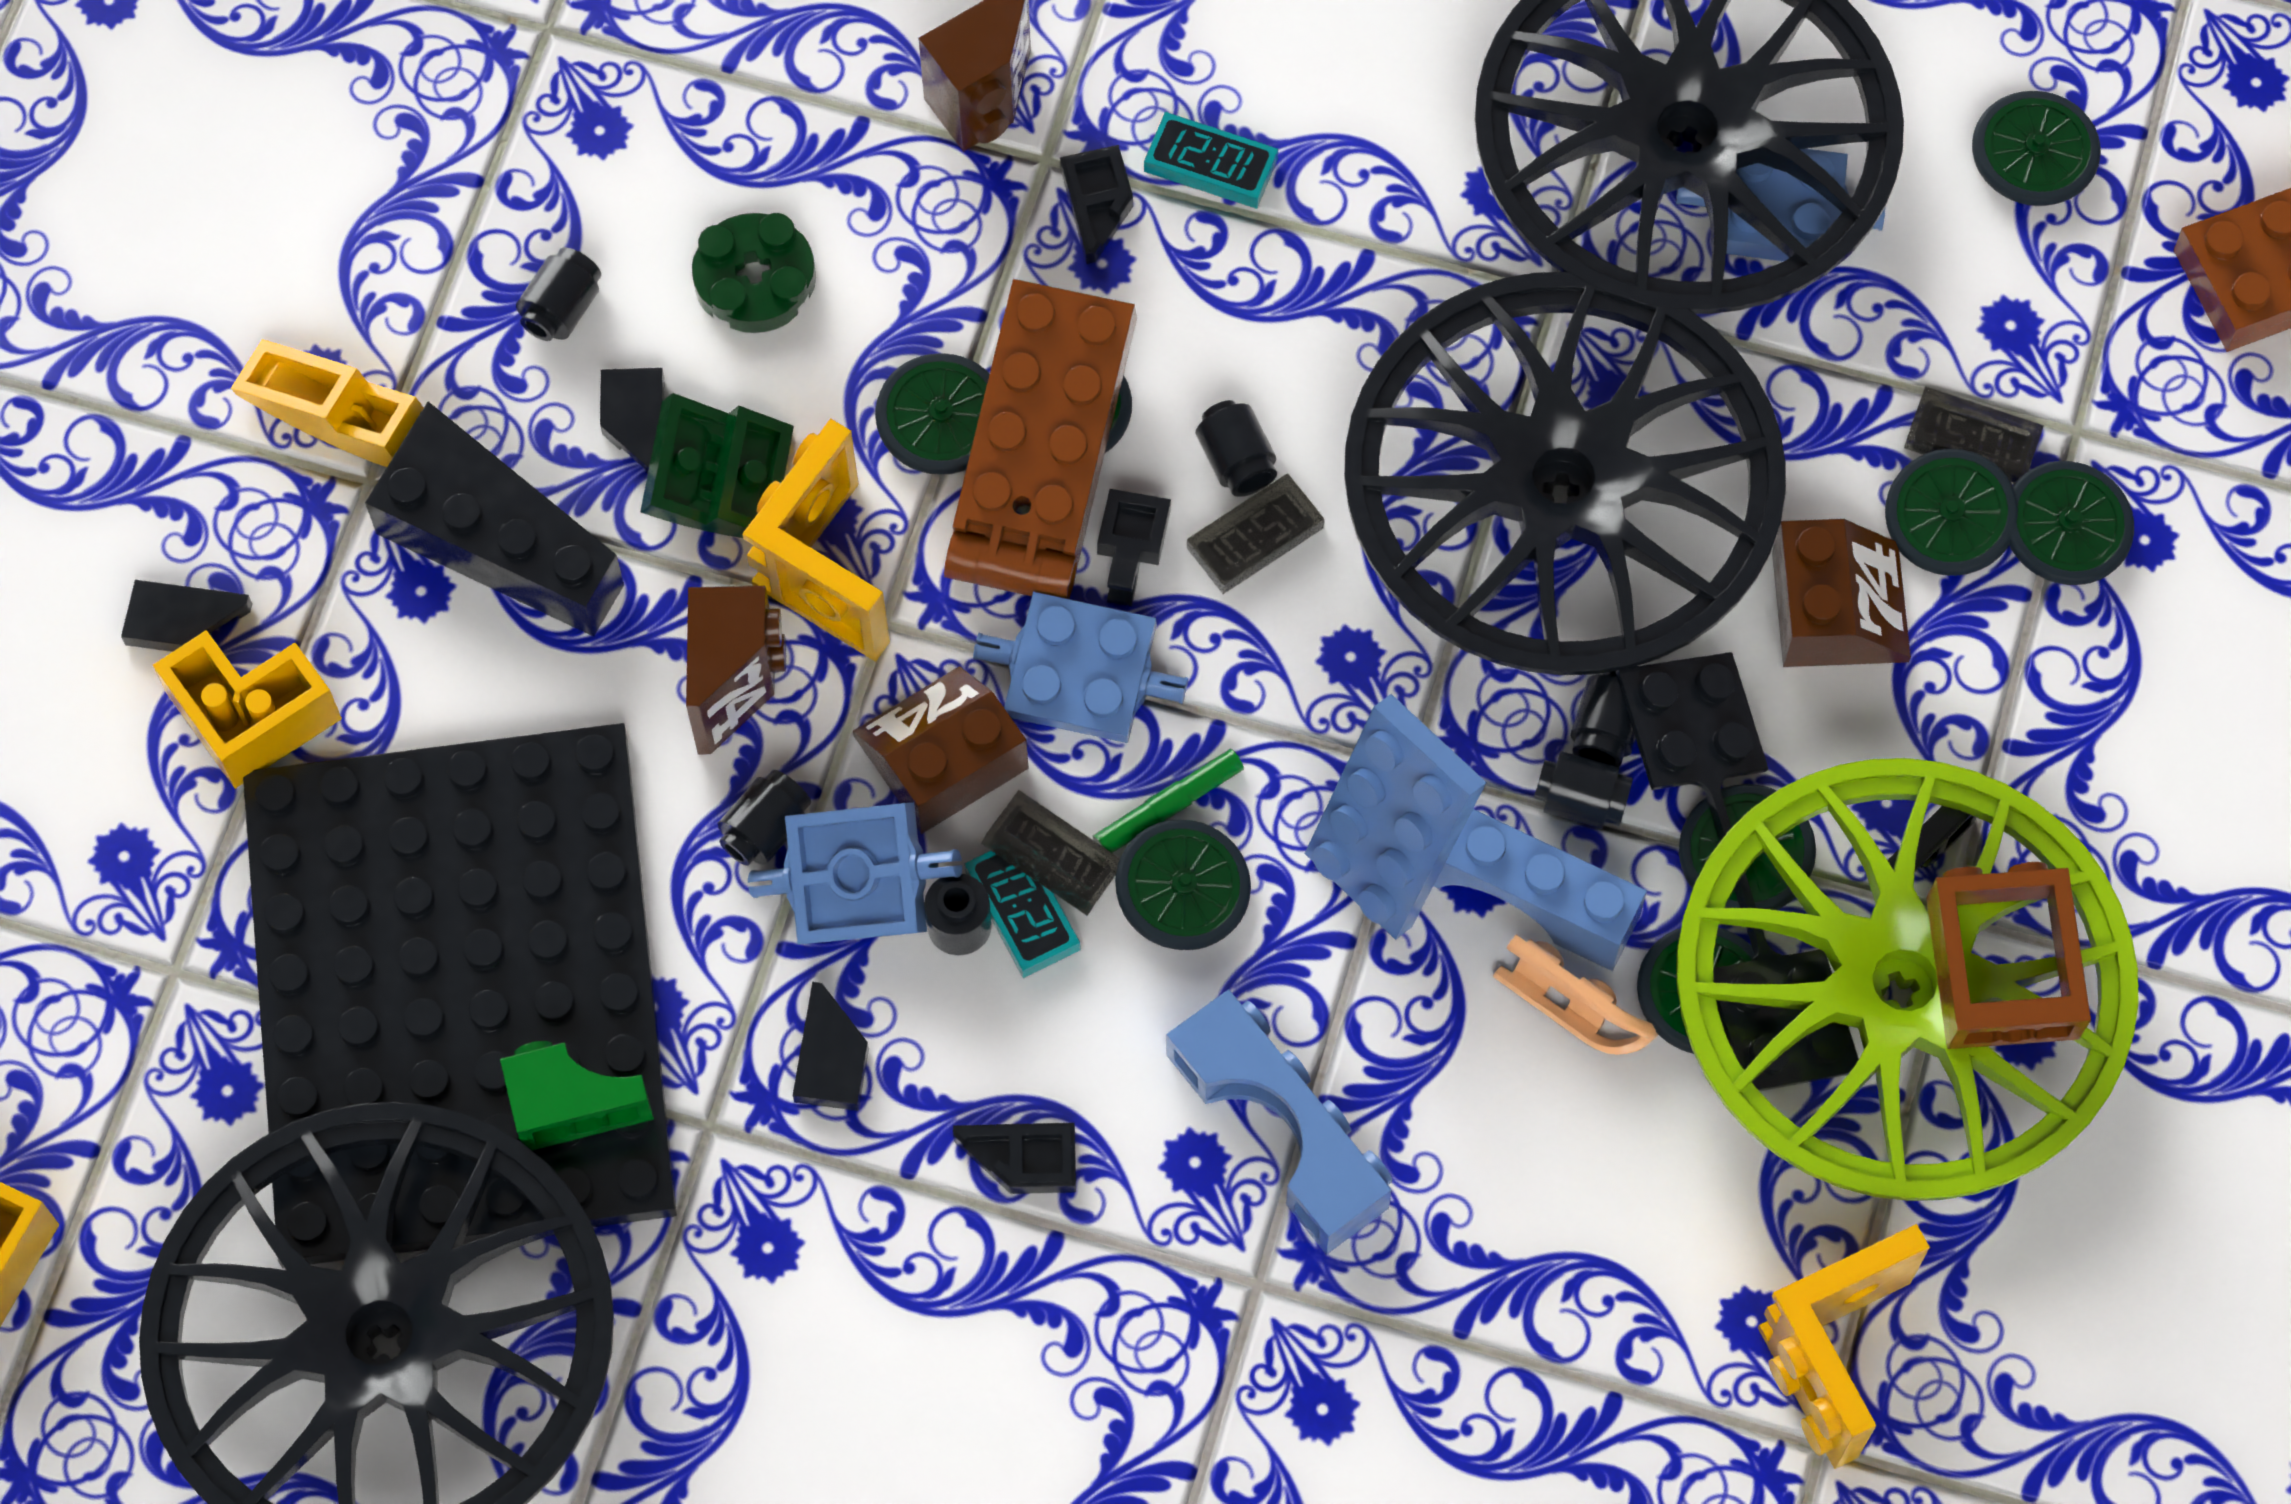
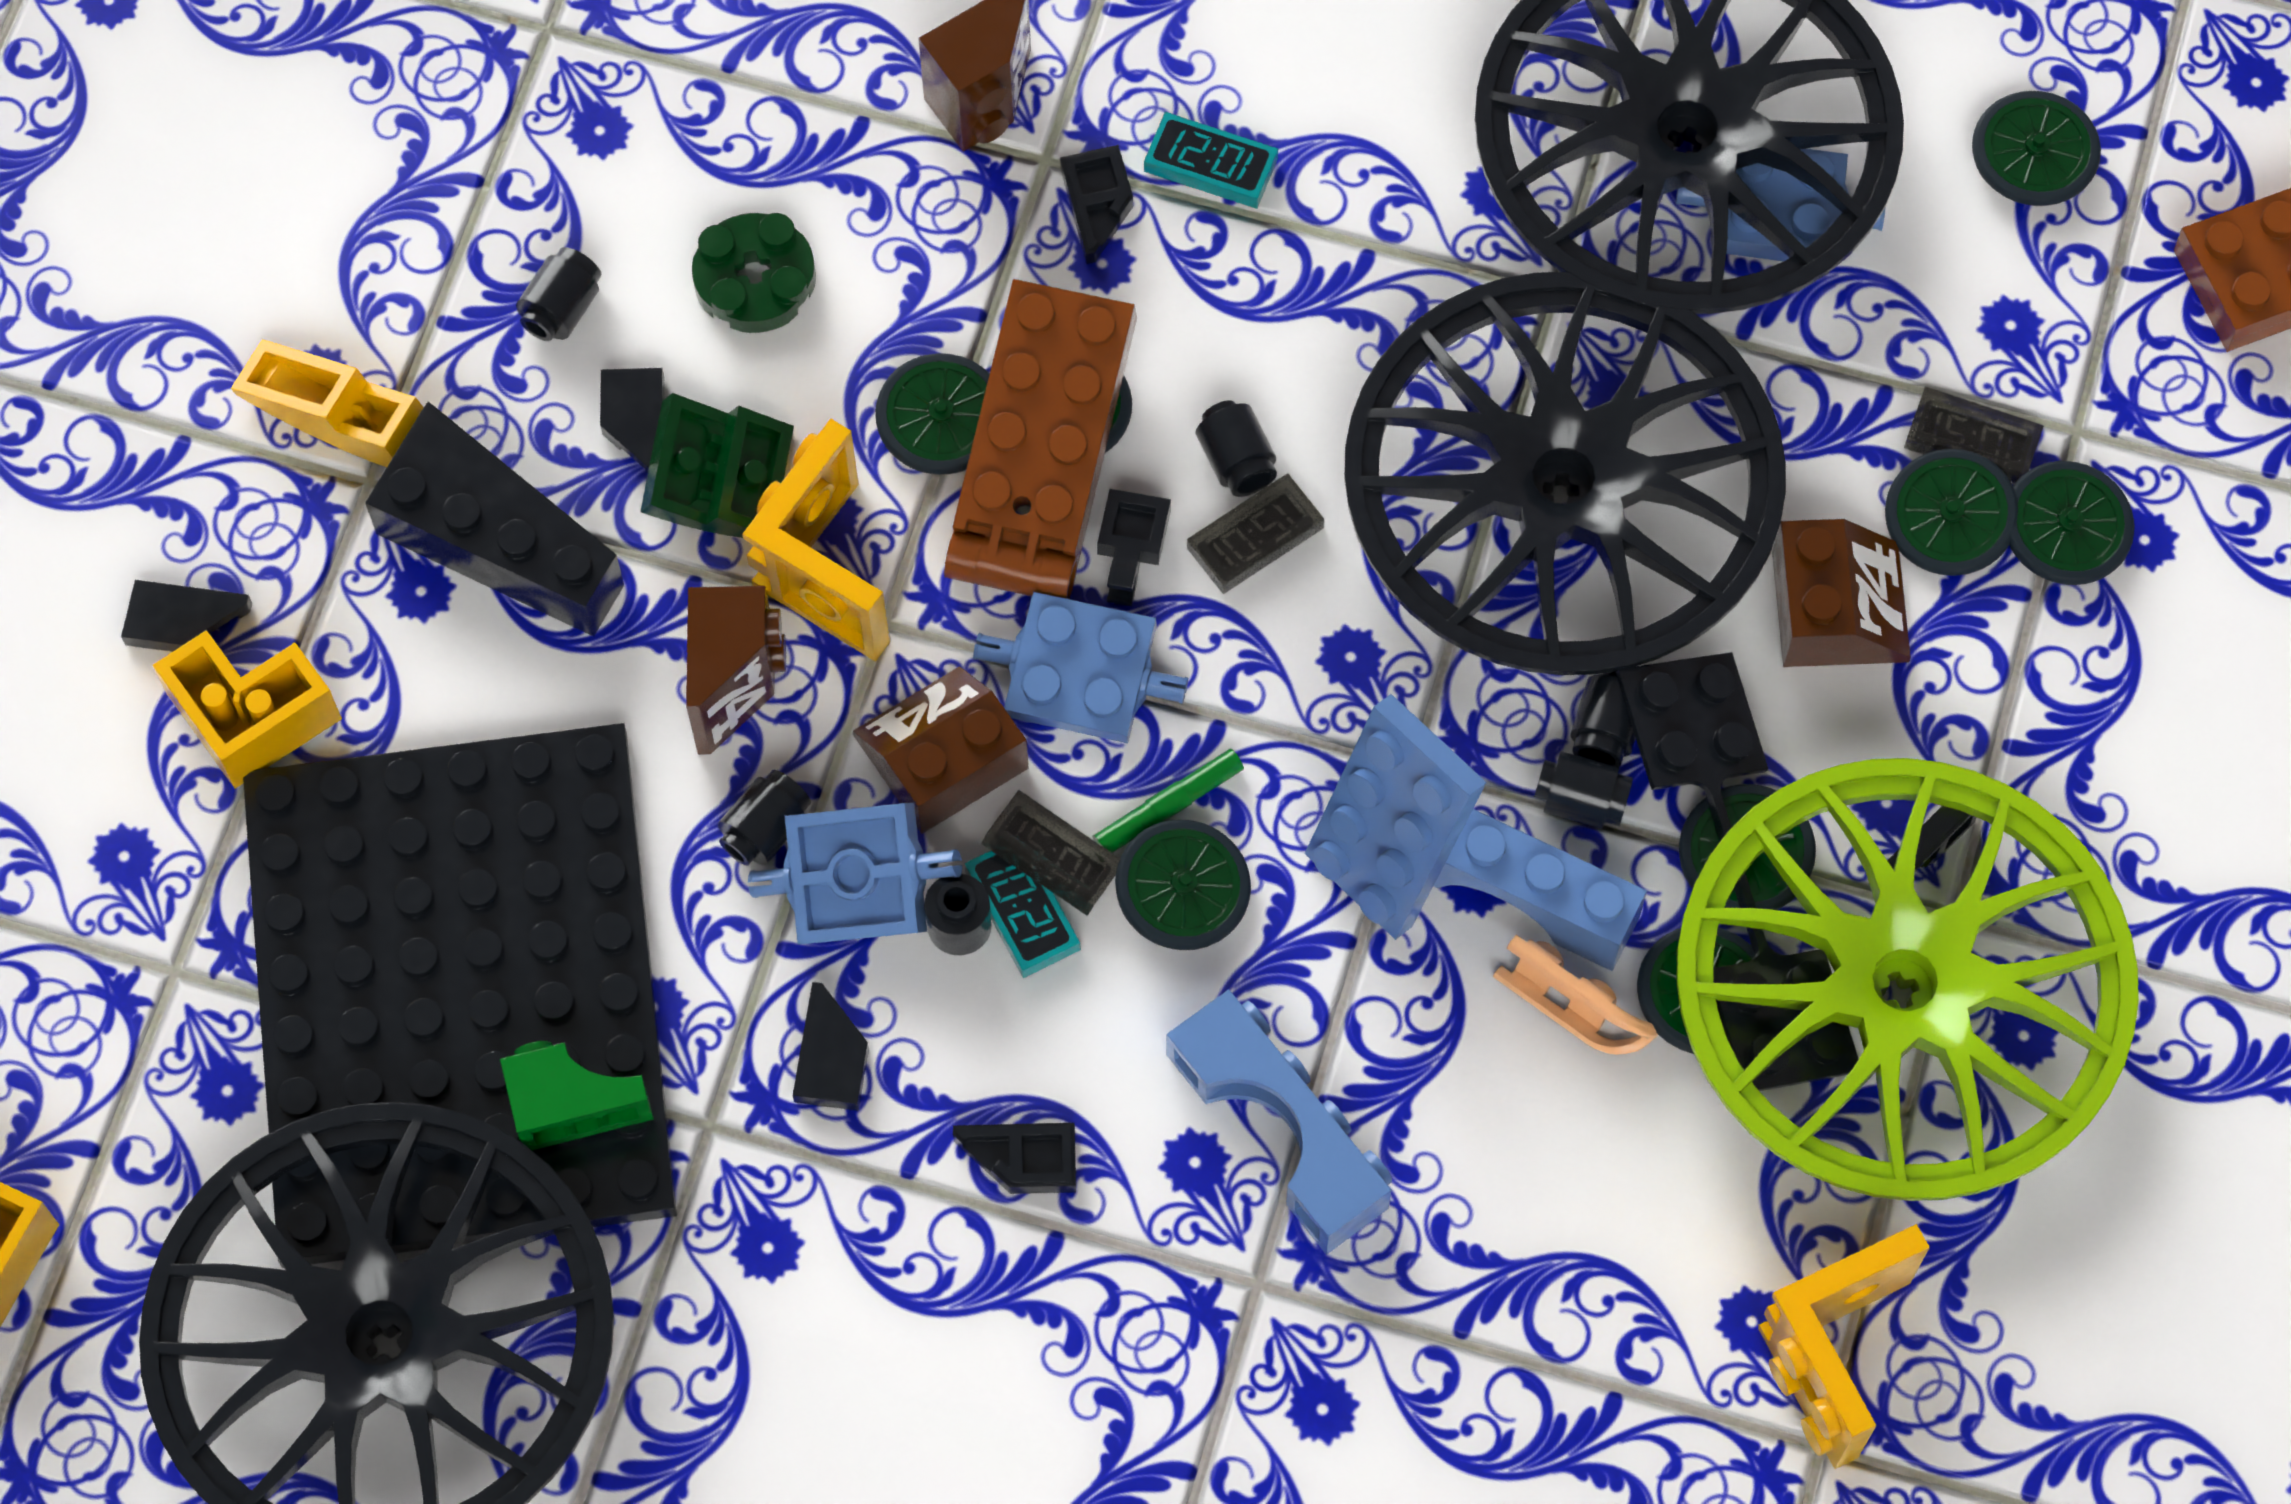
dark orange window [1926,862,2091,1049] -> none

